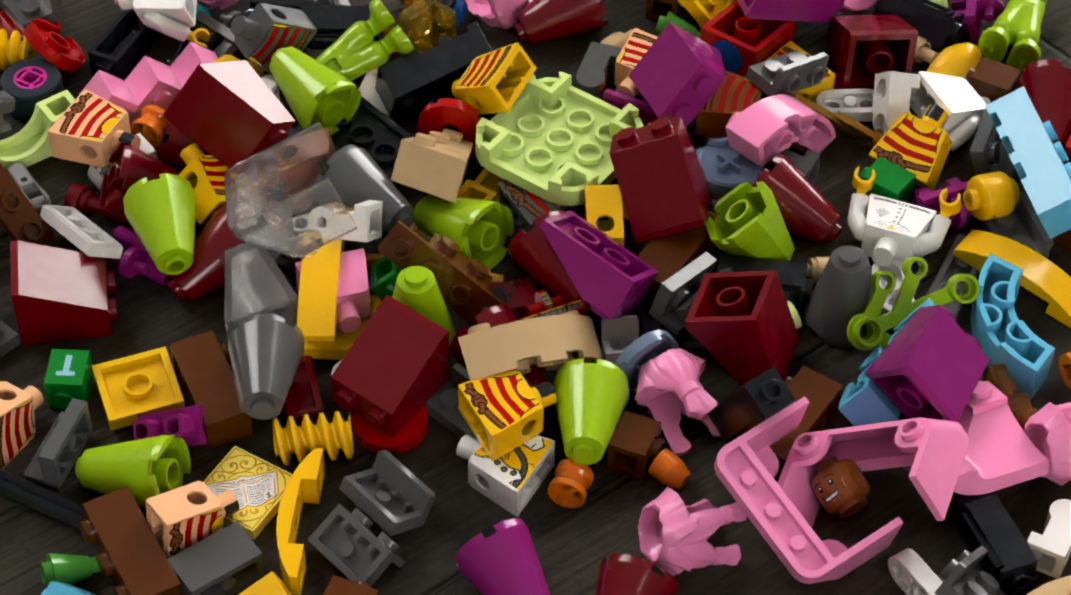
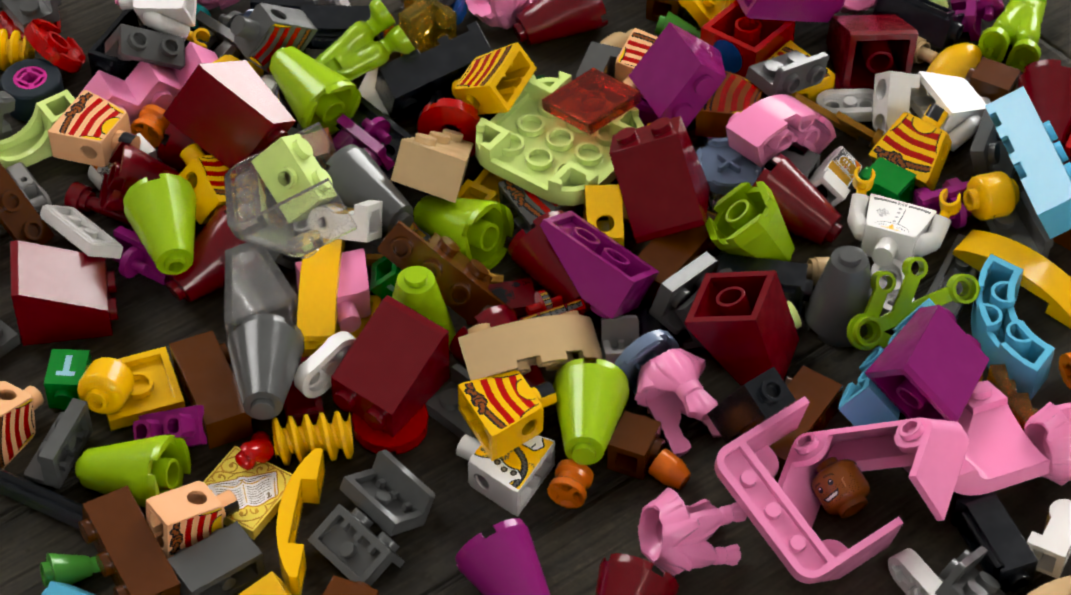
none -> yellow head [77,357,135,415]
none -> dark grey bracket [105,24,185,70]
none -> red arm [235,431,274,470]
none -> yellowish green brick [251,133,338,222]
none -> white plate [294,331,356,398]
none -> magenta hips [332,114,395,171]
none -> clear red tile [542,68,642,135]
none -> white leg [809,146,862,207]

